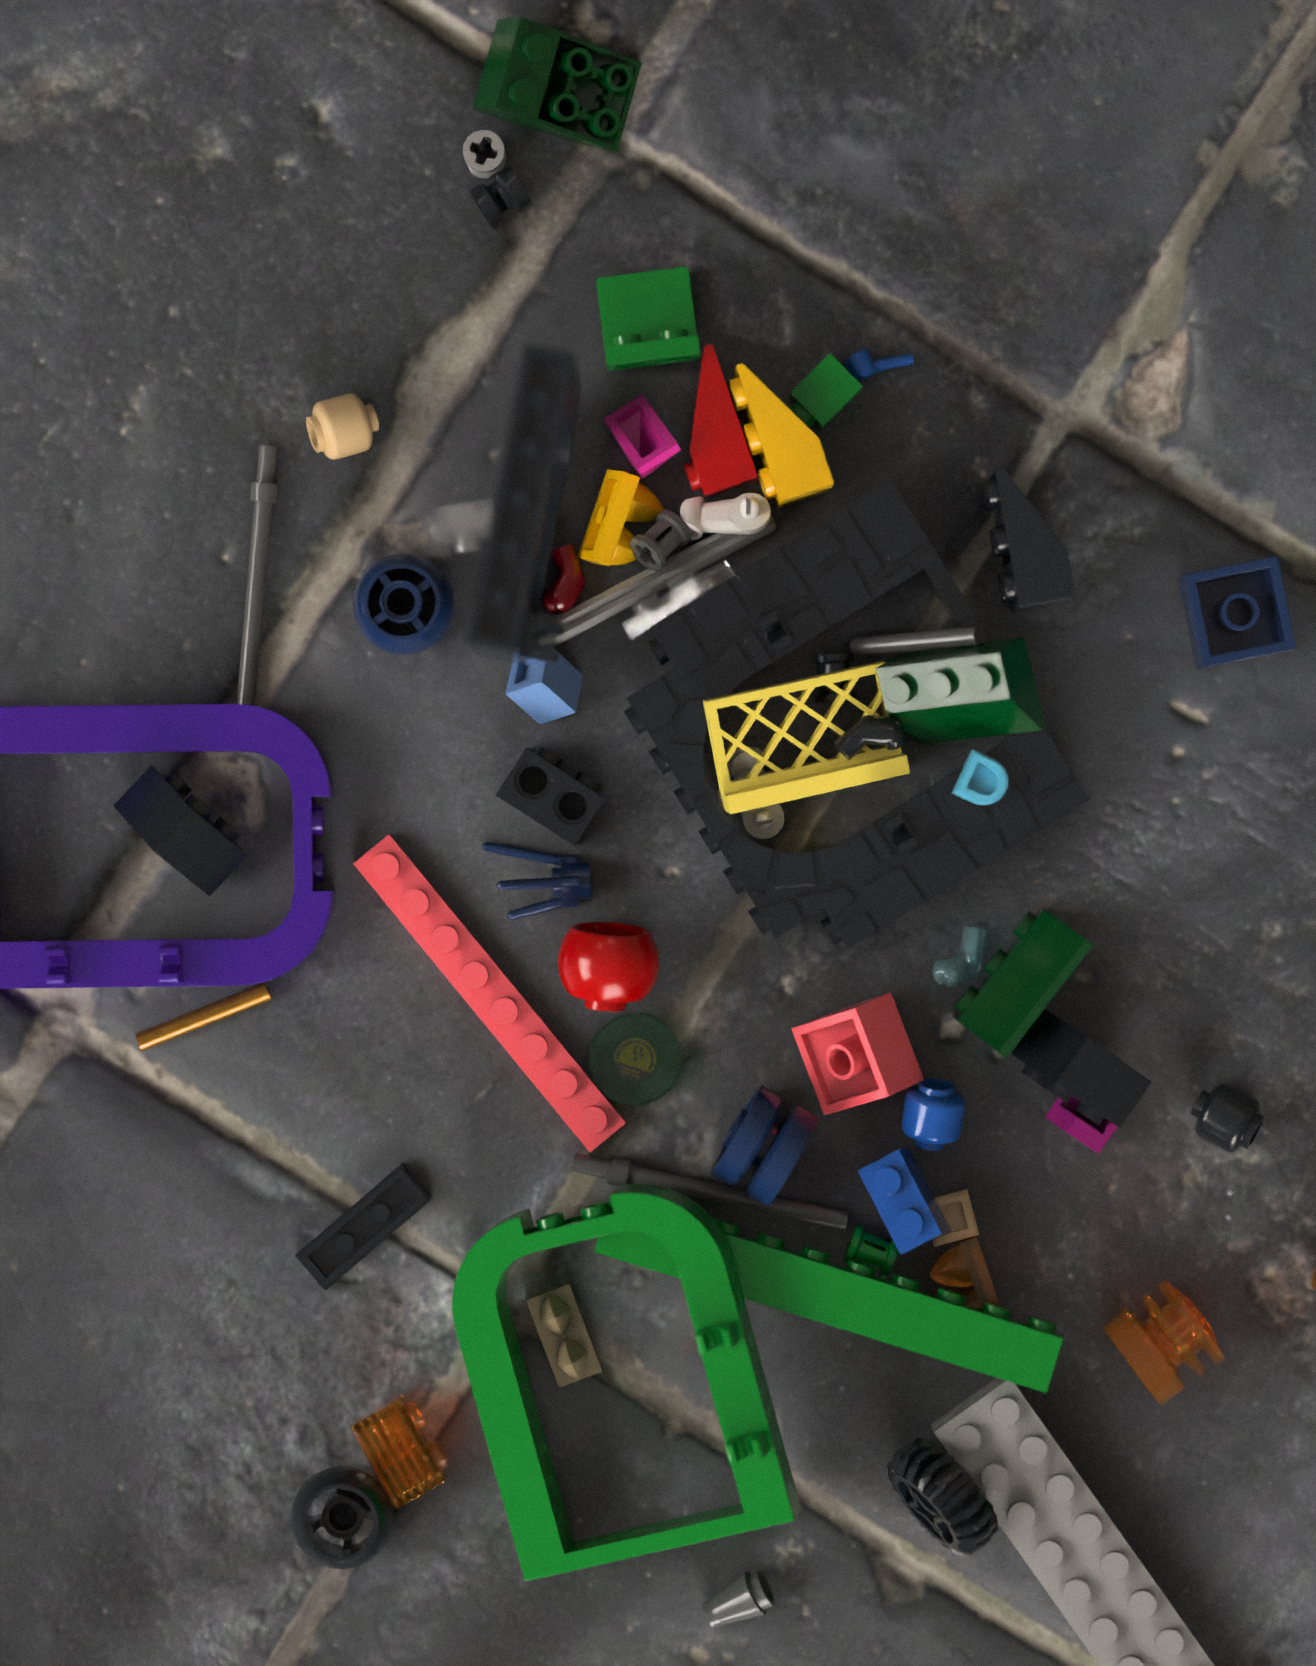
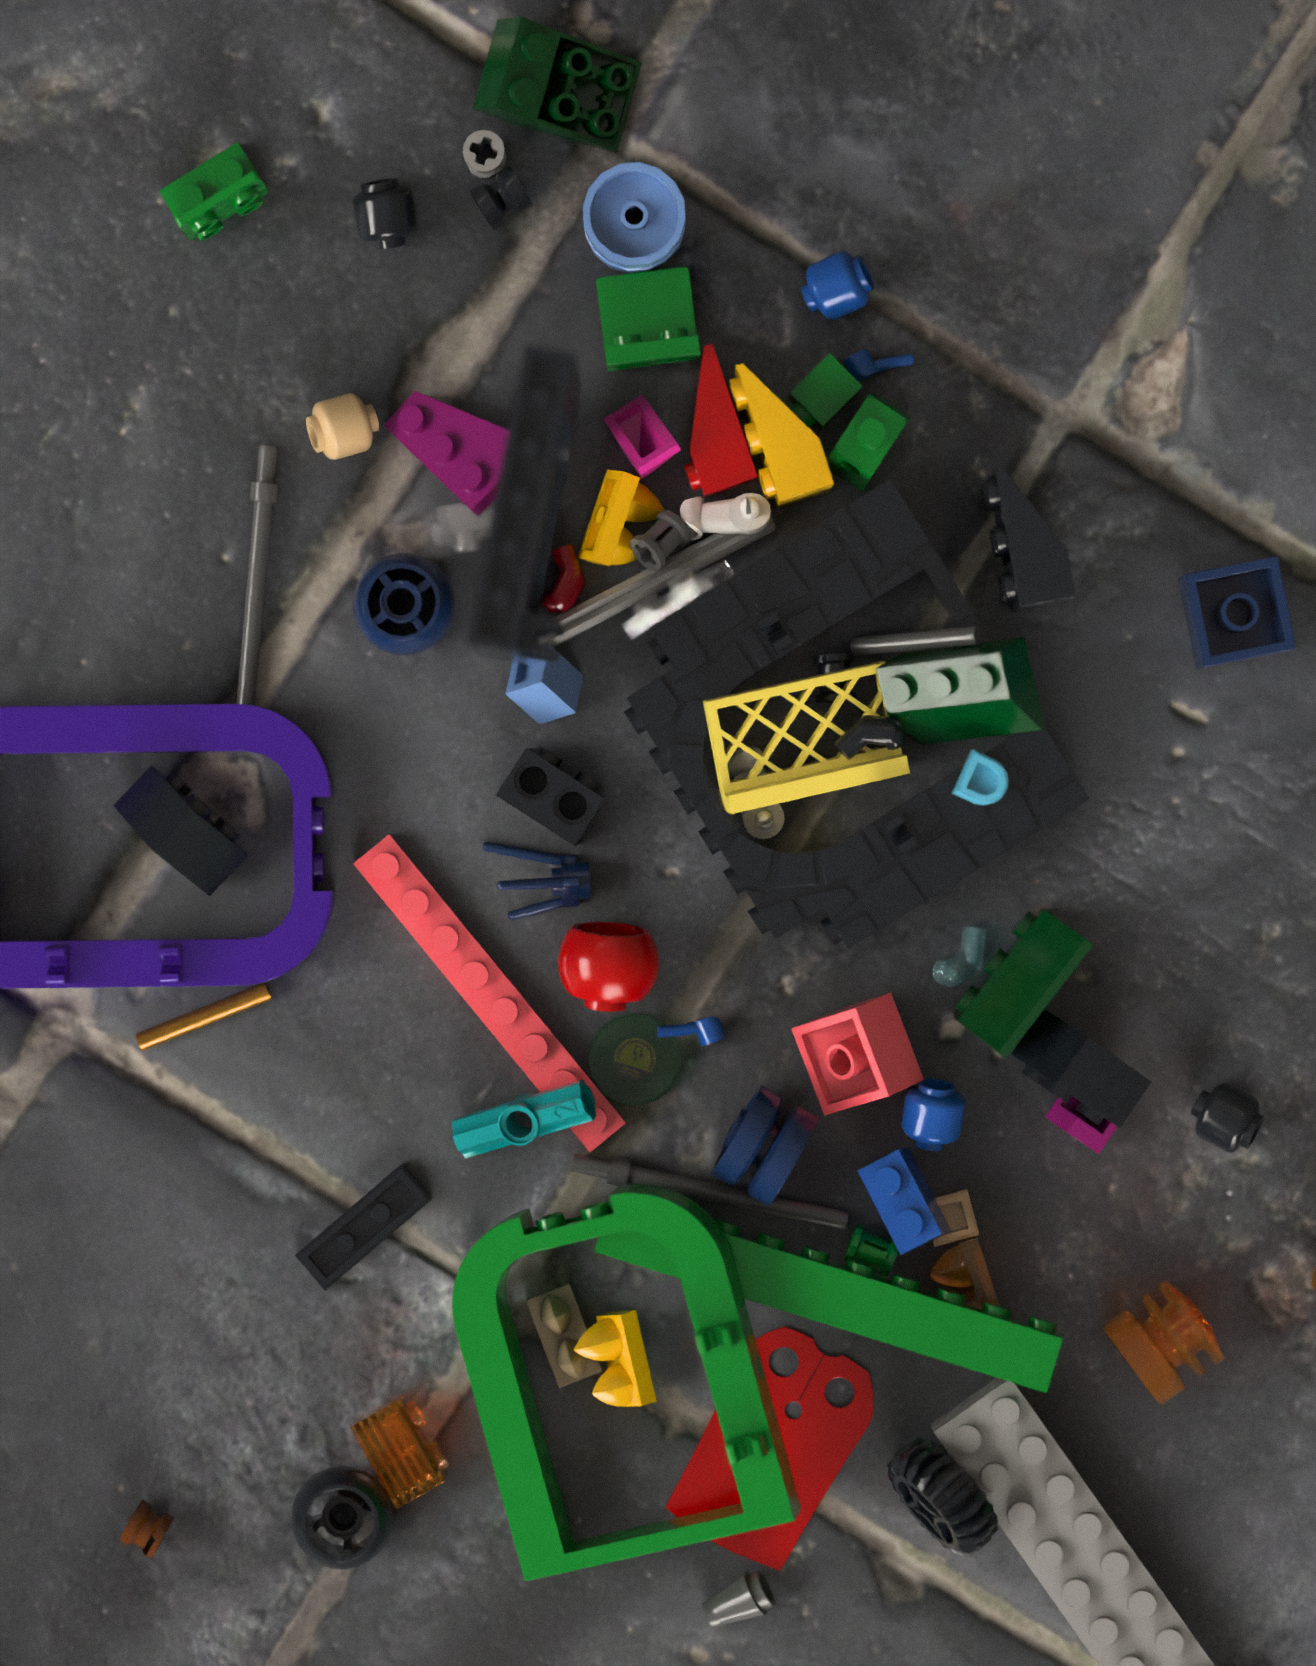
none -> reddish brown wheel [119,1499,175,1559]
none -> green bracket [159,142,269,241]
none -> black head [352,178,418,250]
none -> magenta wing [384,391,508,517]
none -> teal piece [452,1079,596,1159]
none -> yellow tile [574,1310,657,1407]
none -> medium blue wheel [582,162,686,274]
none -> blue hand [657,1016,726,1046]
none -> red piece [665,1326,874,1571]
none -> blue head [801,251,874,320]
none -> green torso [827,392,911,491]

